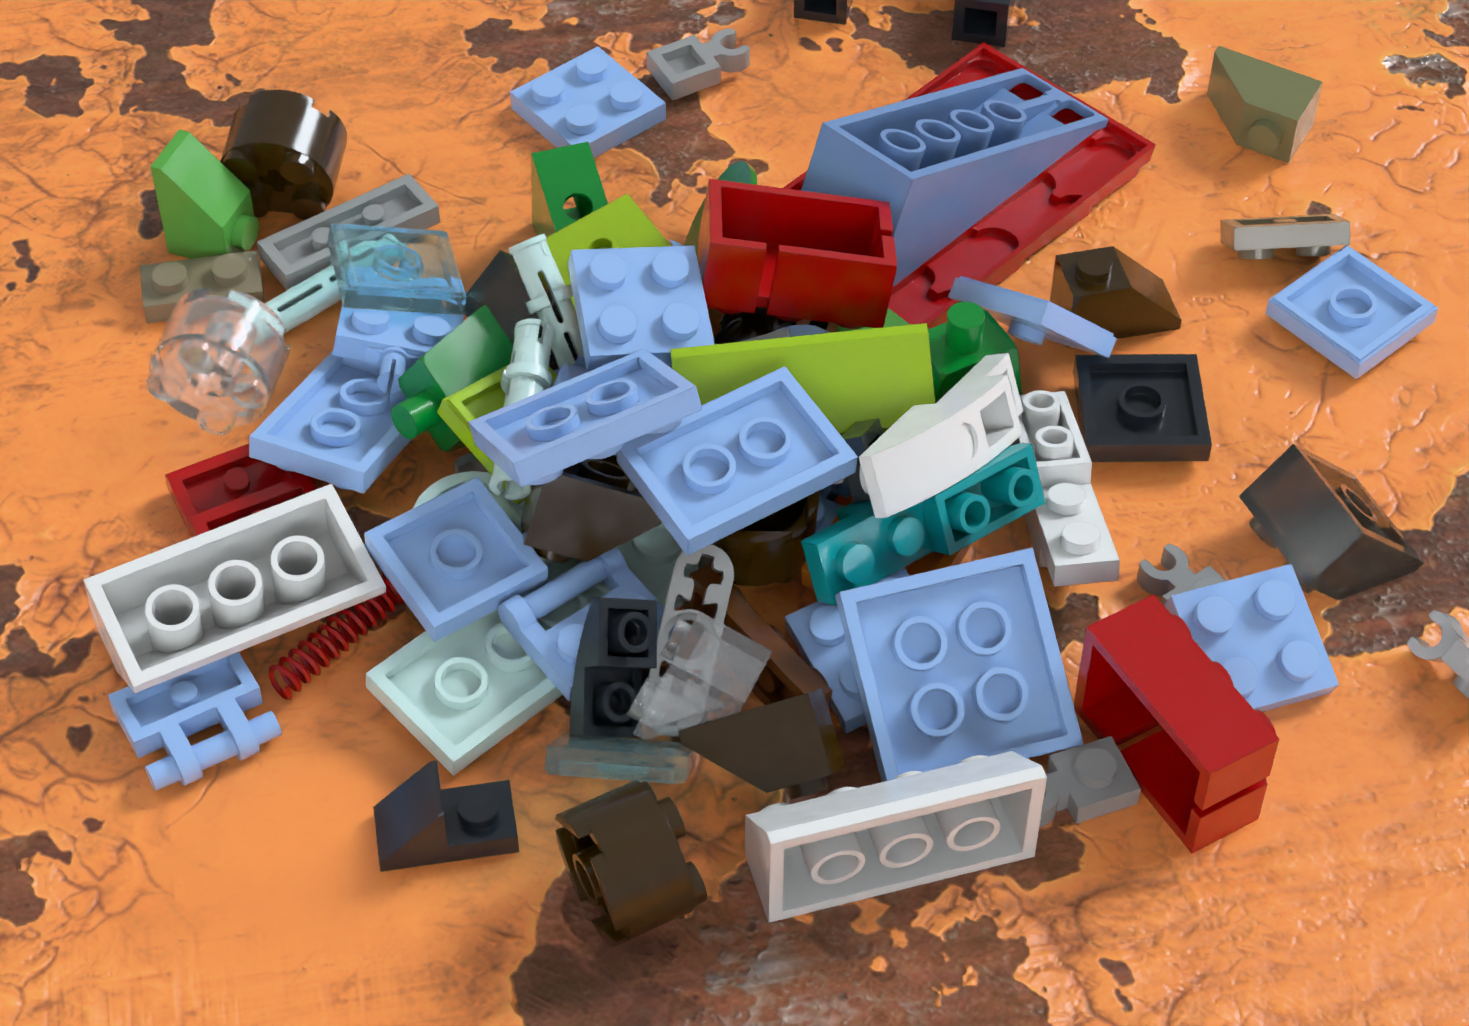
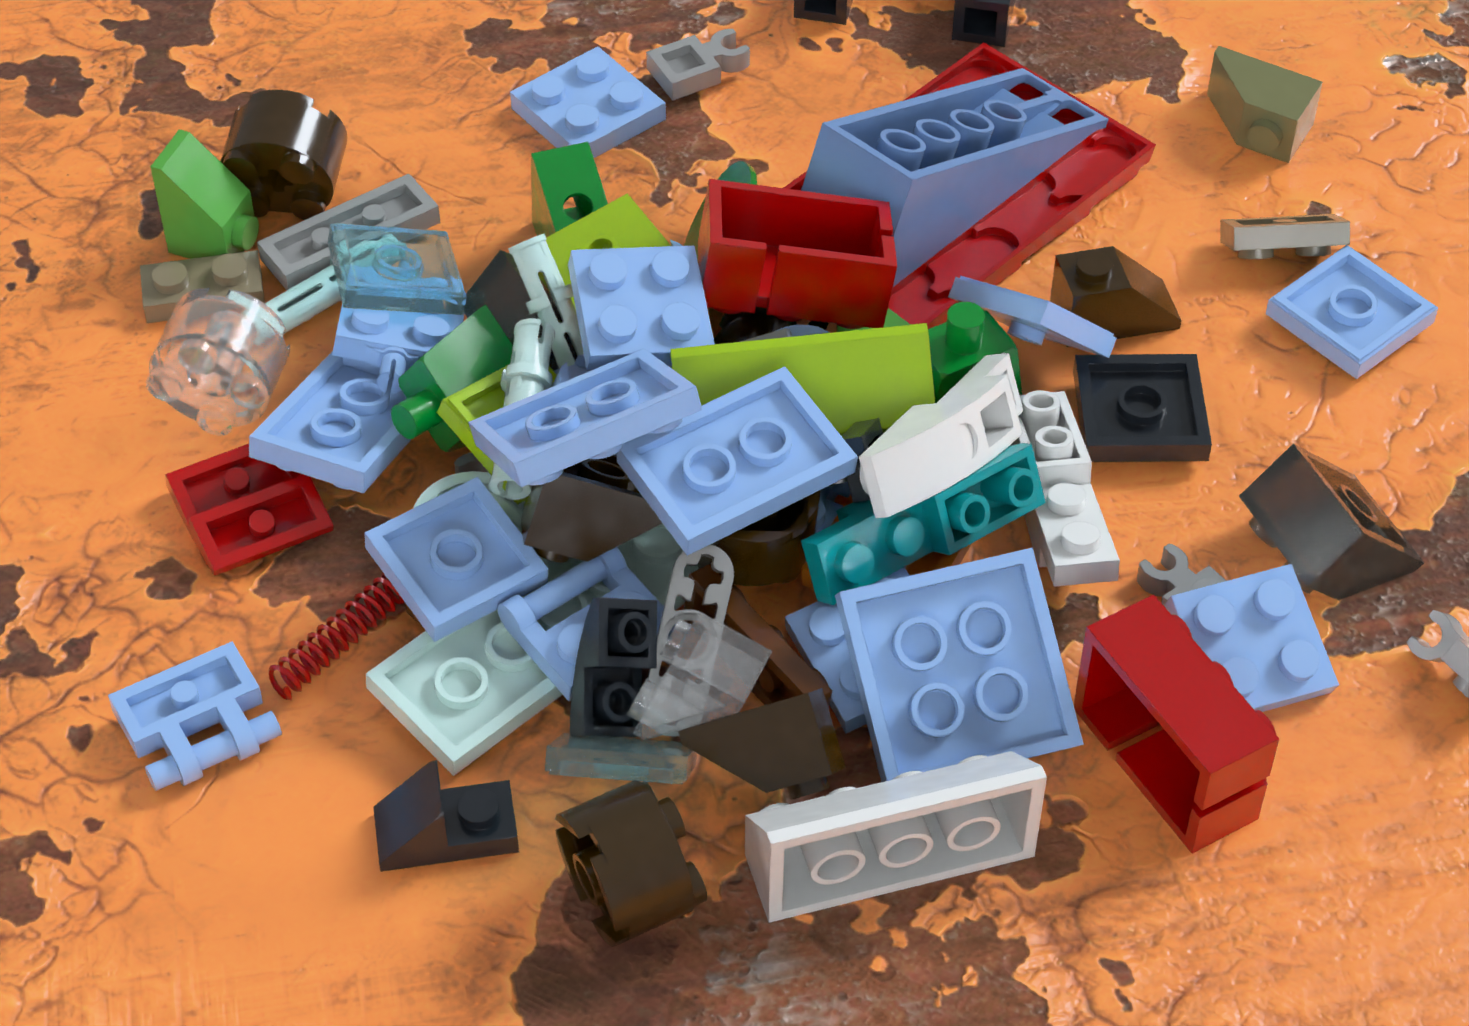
white slope [84,484,386,693] -> none
light grey plate [1039,736,1141,828] -> none

